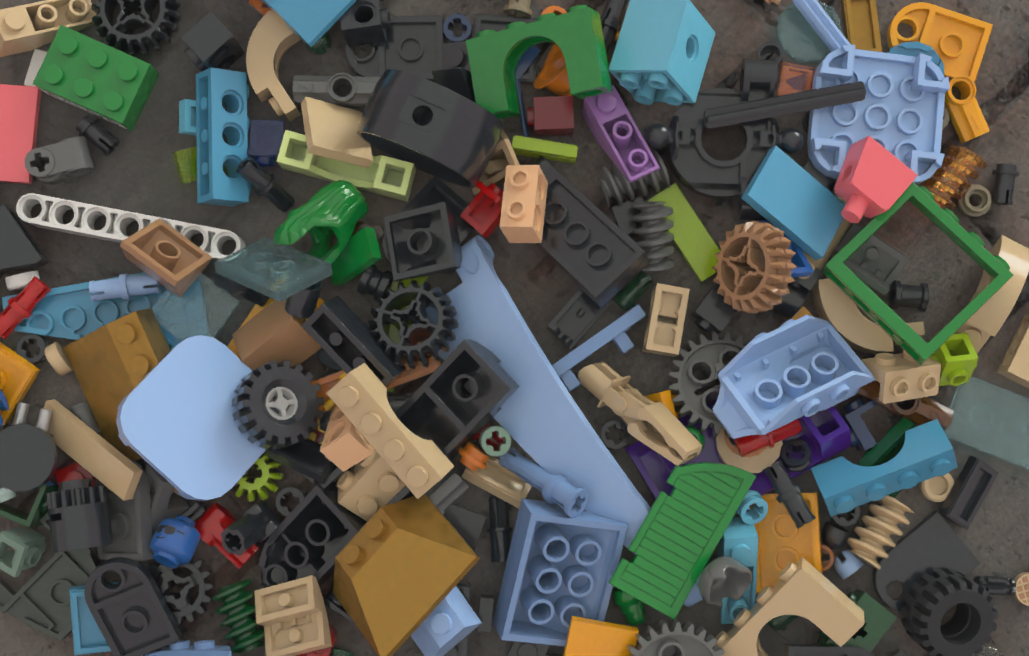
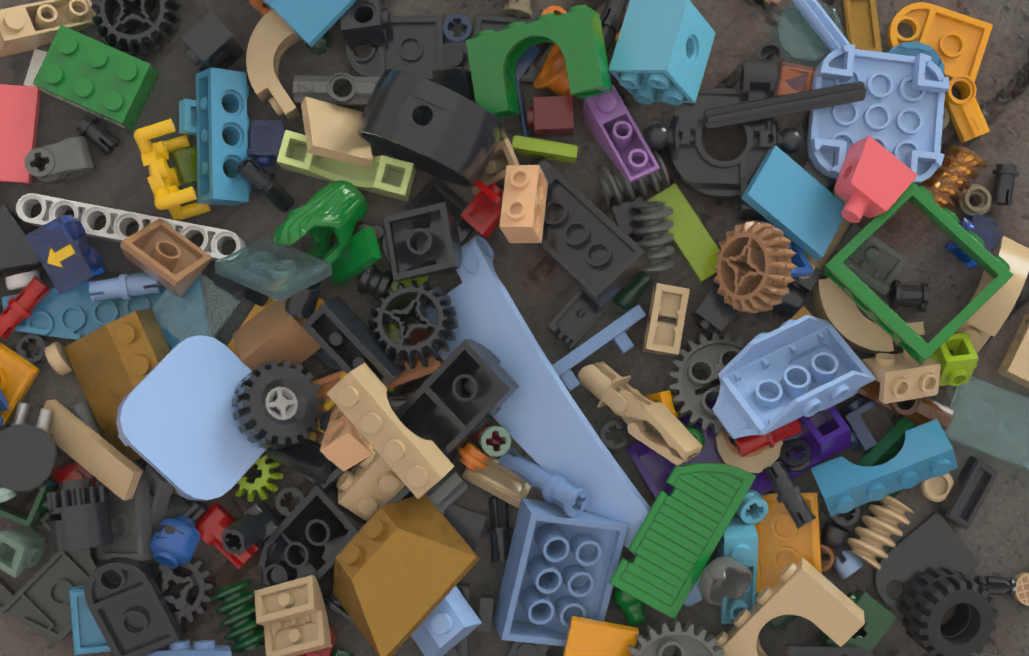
none -> clear blue brick [26,214,105,295]
none -> yellow plate [134,119,211,221]
none -> clear blue brick [944,213,1004,268]

